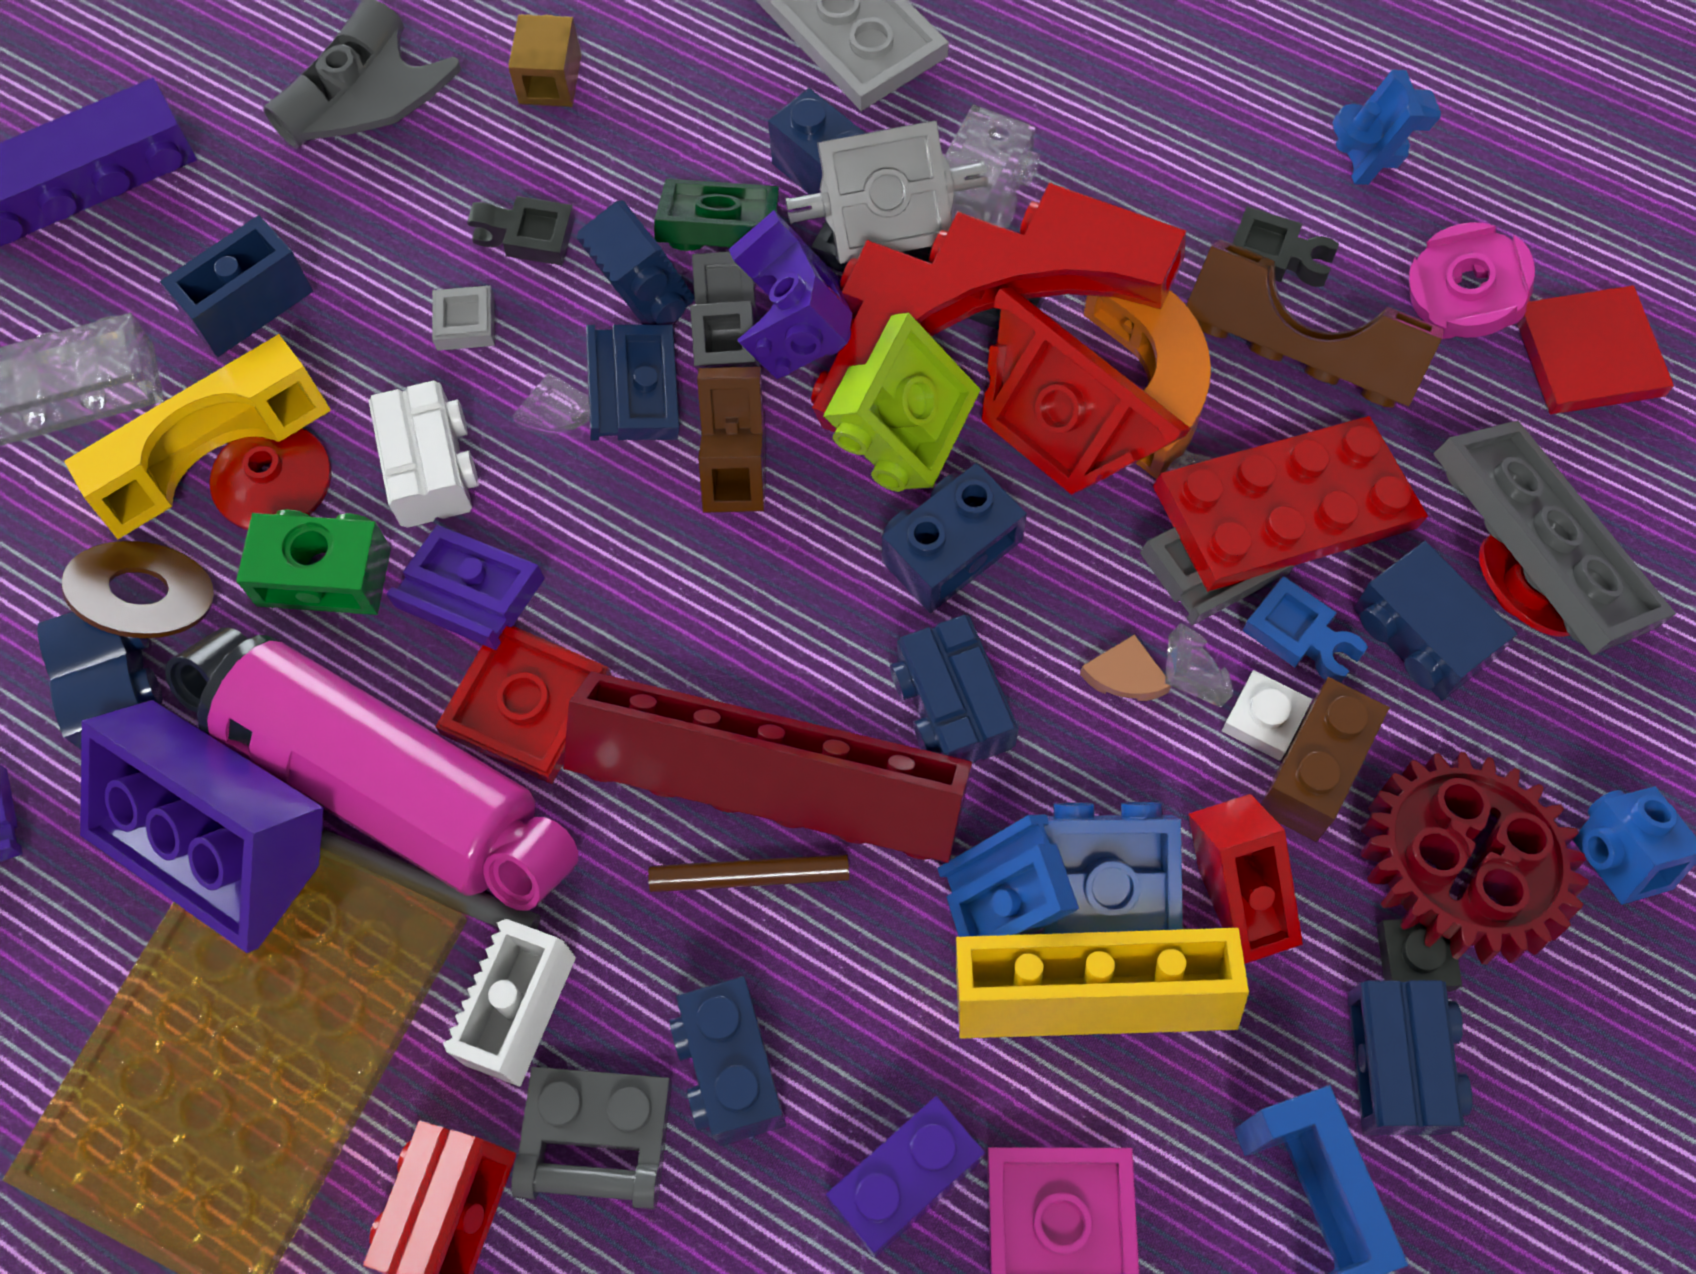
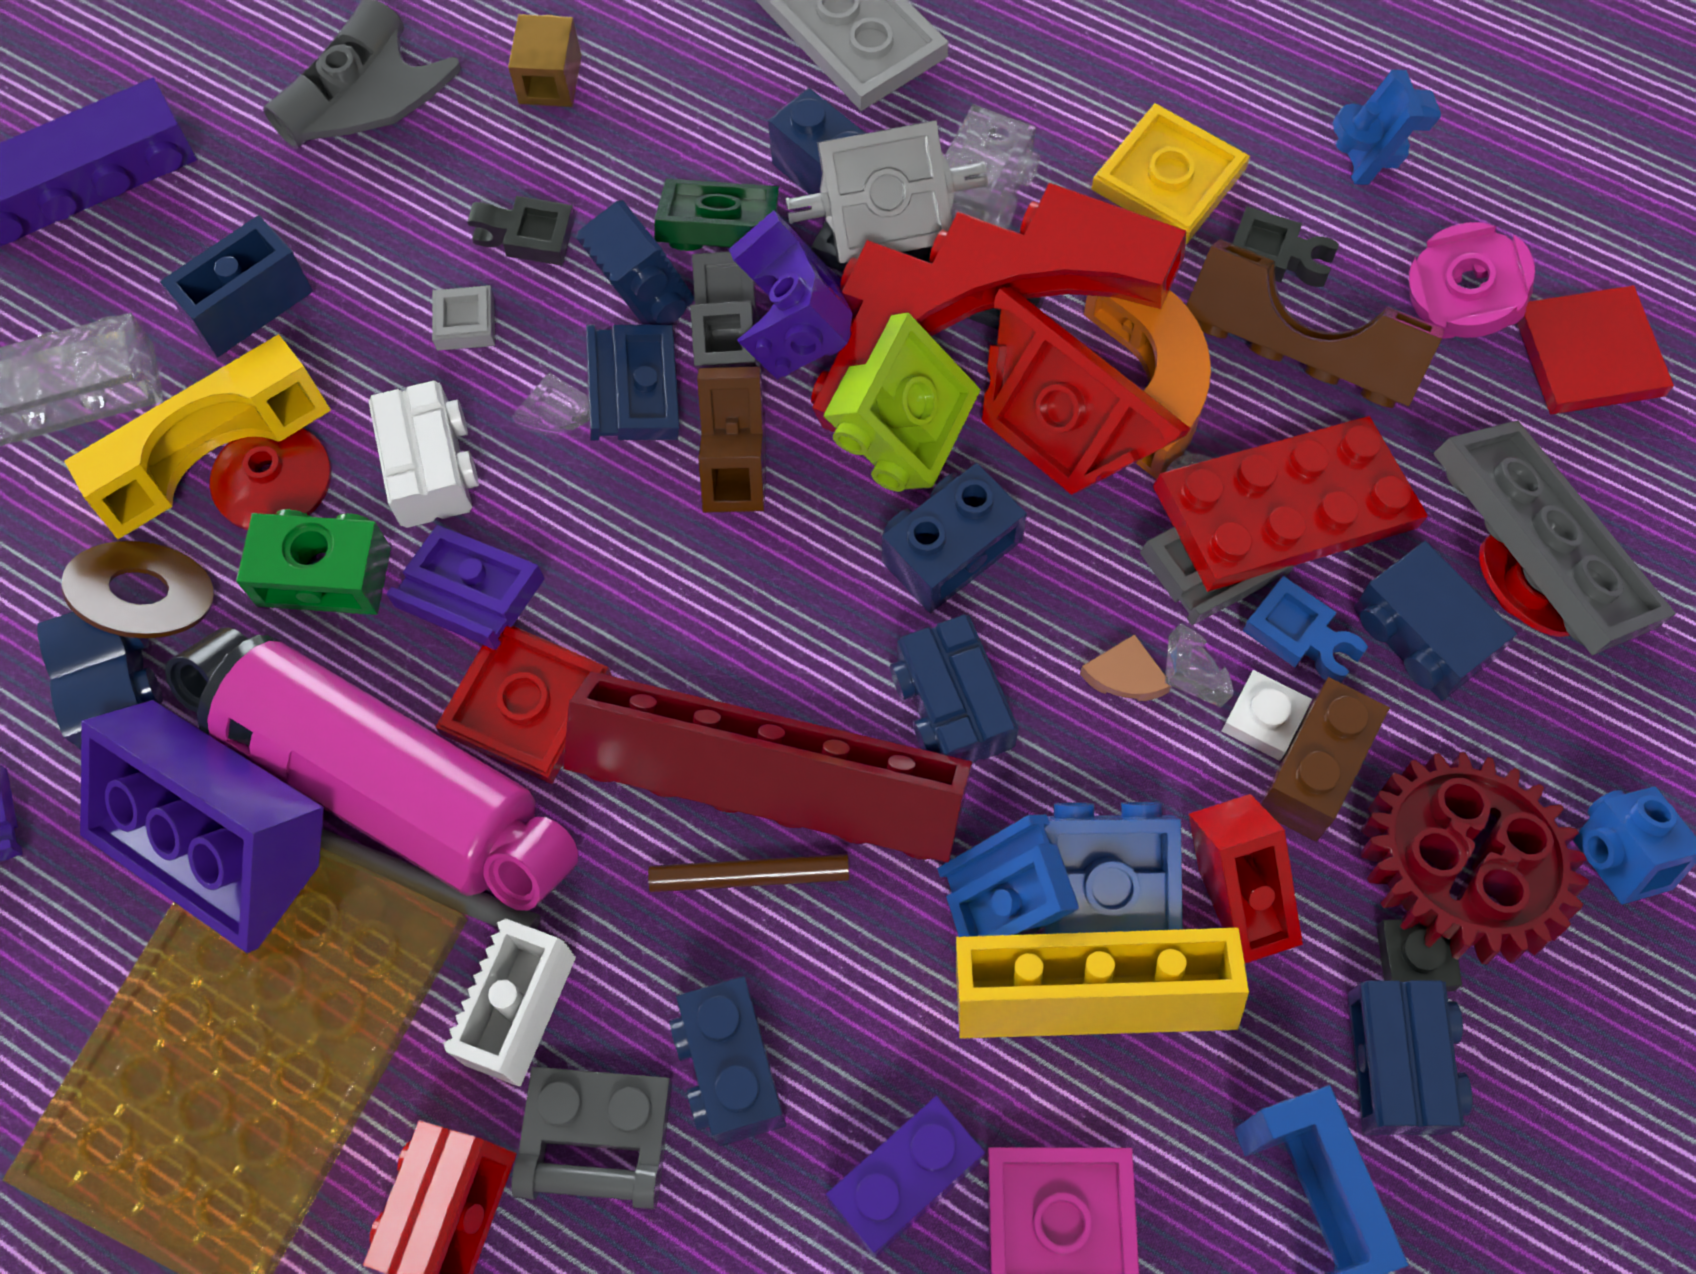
none -> yellow tile [1091,103,1250,244]

